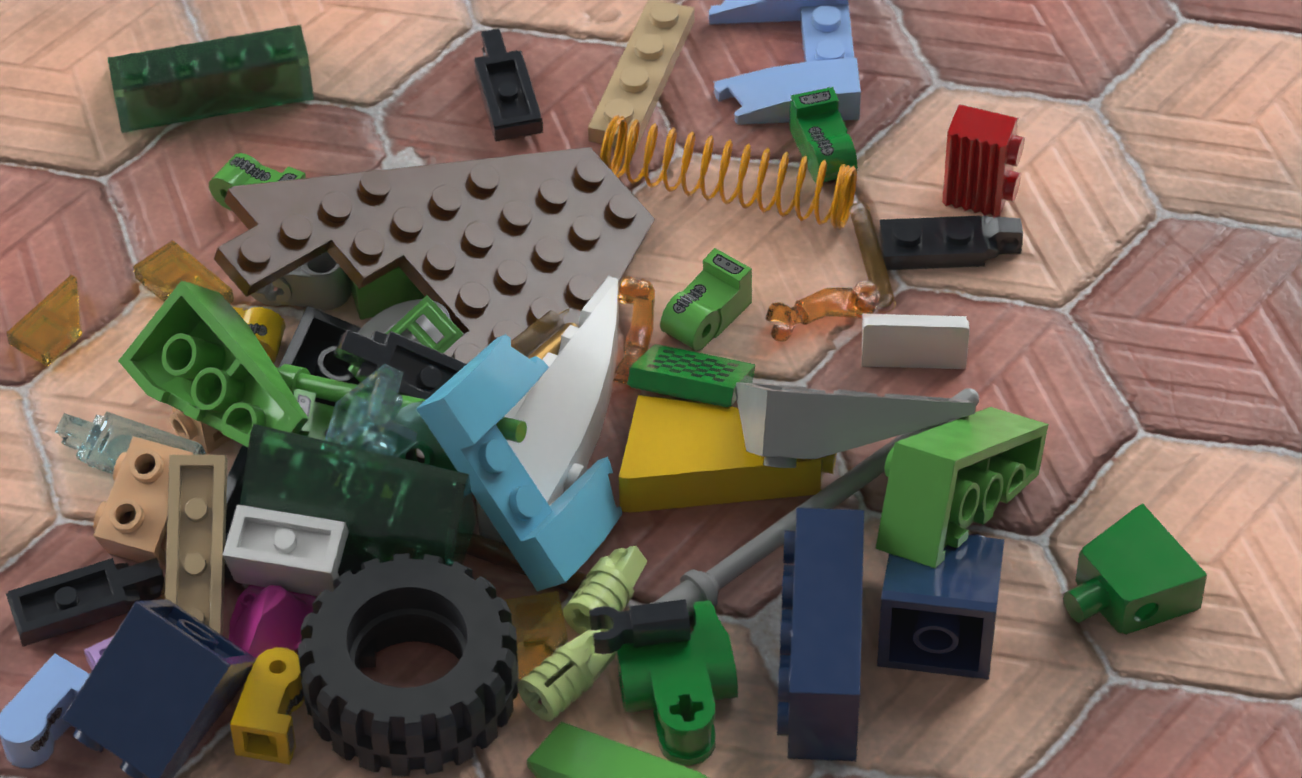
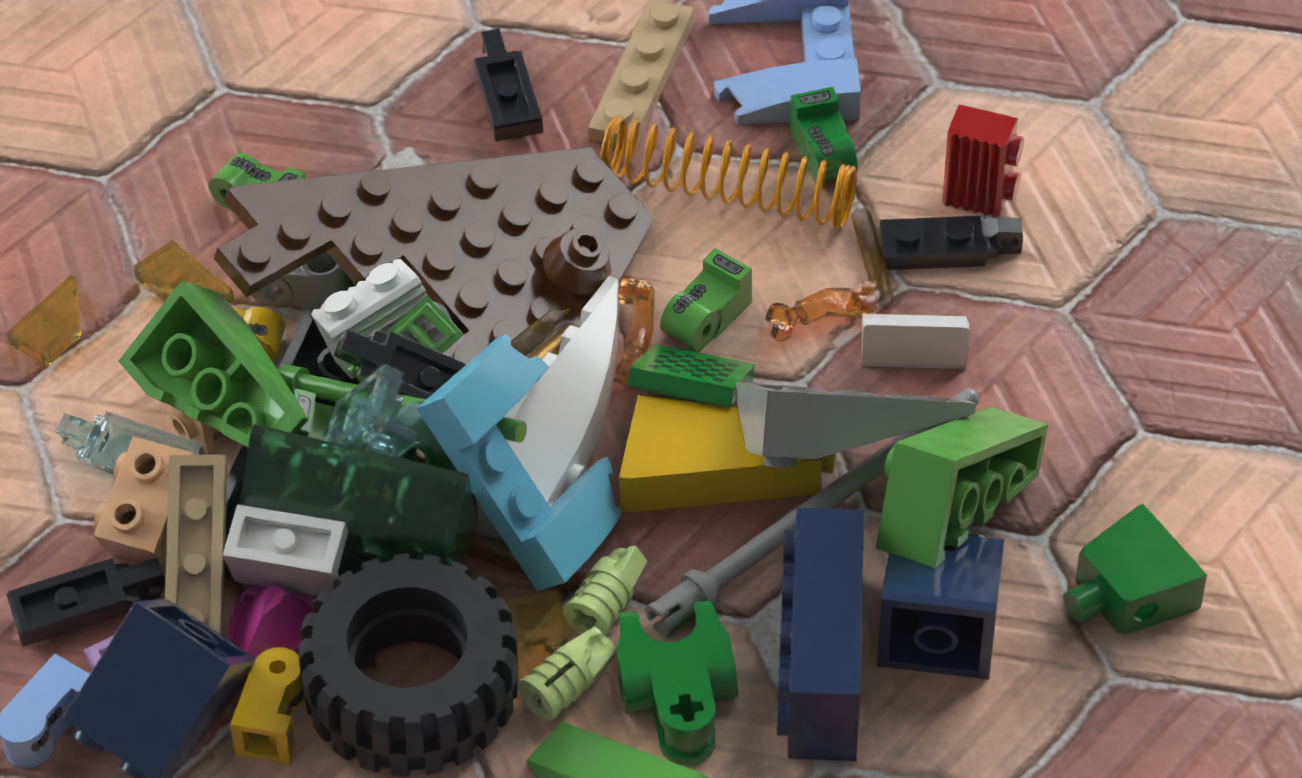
clear green slope [107,25,314,133] -> none
black bar [589,599,691,654] -> none
none -> white brick [311,259,435,379]
none -> reddish brown cone [542,228,611,296]

